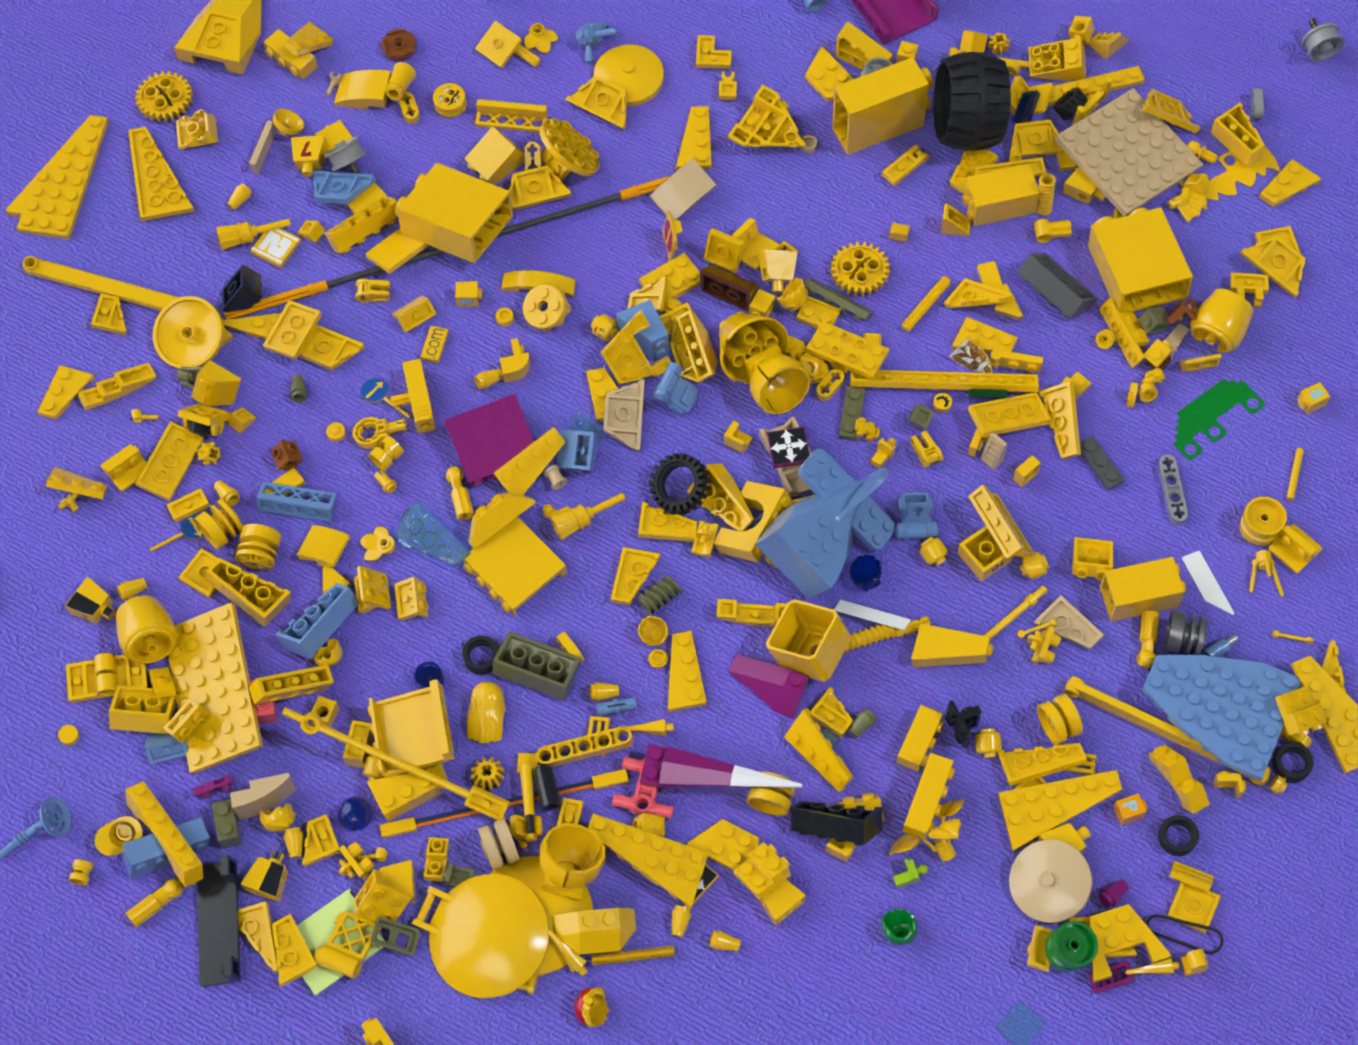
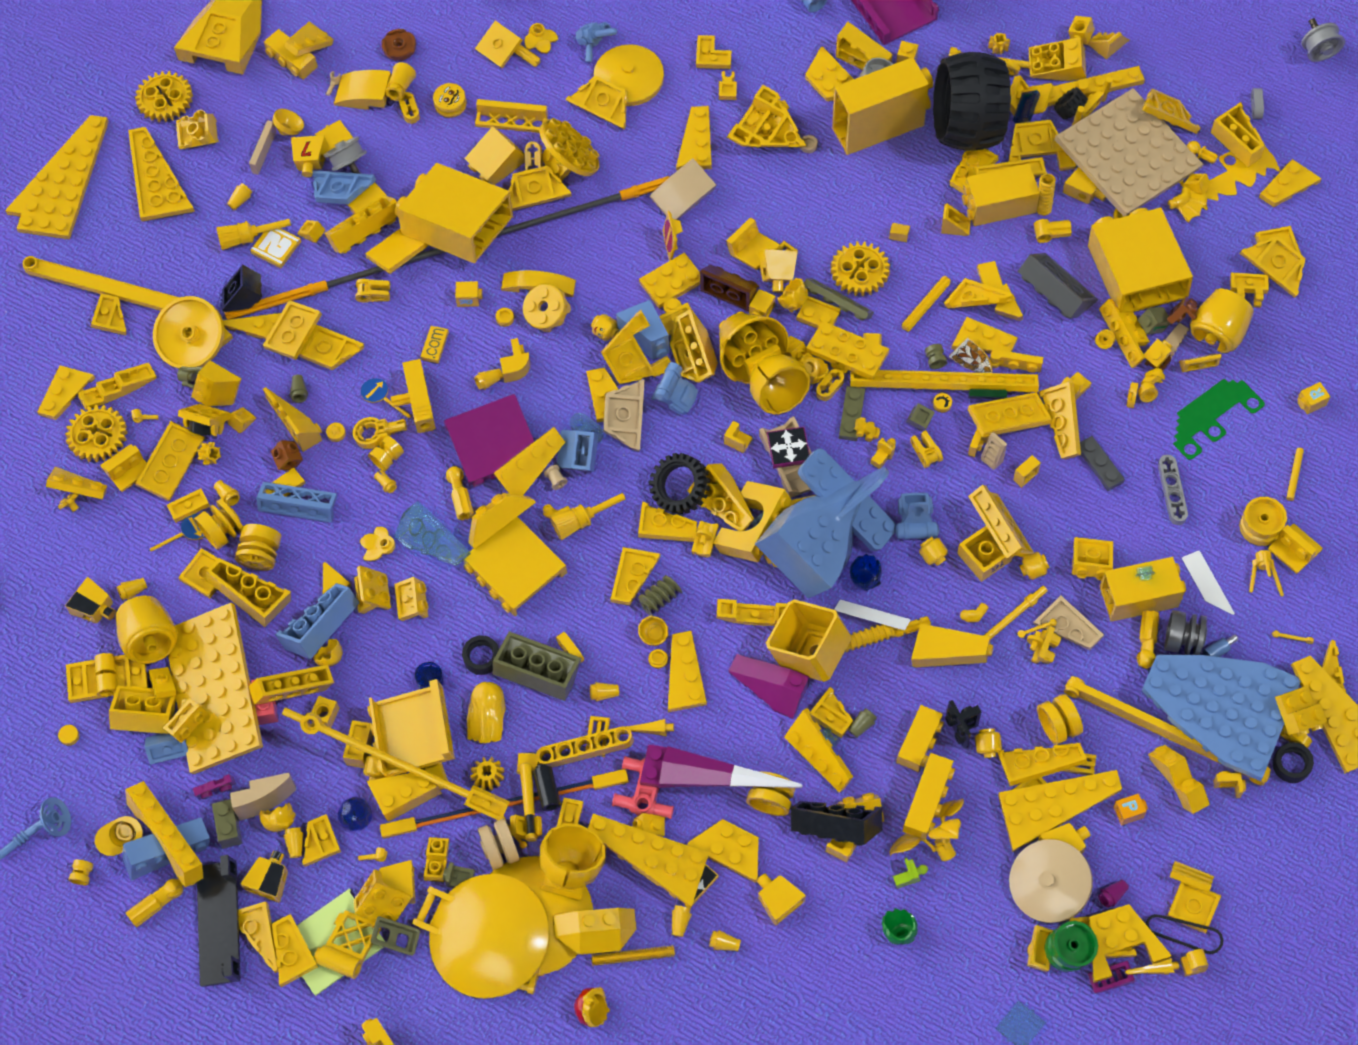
yellow slope [297,525,350,567] -> none
yellow hips [339,842,375,880] -> none
yellow panel [392,296,437,332] -> none
yellow piece [547,930,588,976] -> none
medium blue pin [596,697,637,716] -> none
yellow wing [627,277,669,313] -> none
yellow tile [703,228,744,273] -> none
yellow plate [733,842,791,899] -> none
yellow plate [882,144,930,186] -> none
yellow panel [960,30,988,53] -> none
black tyre [1158,815,1199,856] -> none
yellow plate [1269,775,1288,794] -> none
none -> yellow gear [65,405,128,462]
none -> yellow wedge [263,387,322,452]
none -> olive wheel [925,344,947,369]
none -> yellow arm [960,603,989,622]
none -> clear light blue plate [1135,566,1155,580]

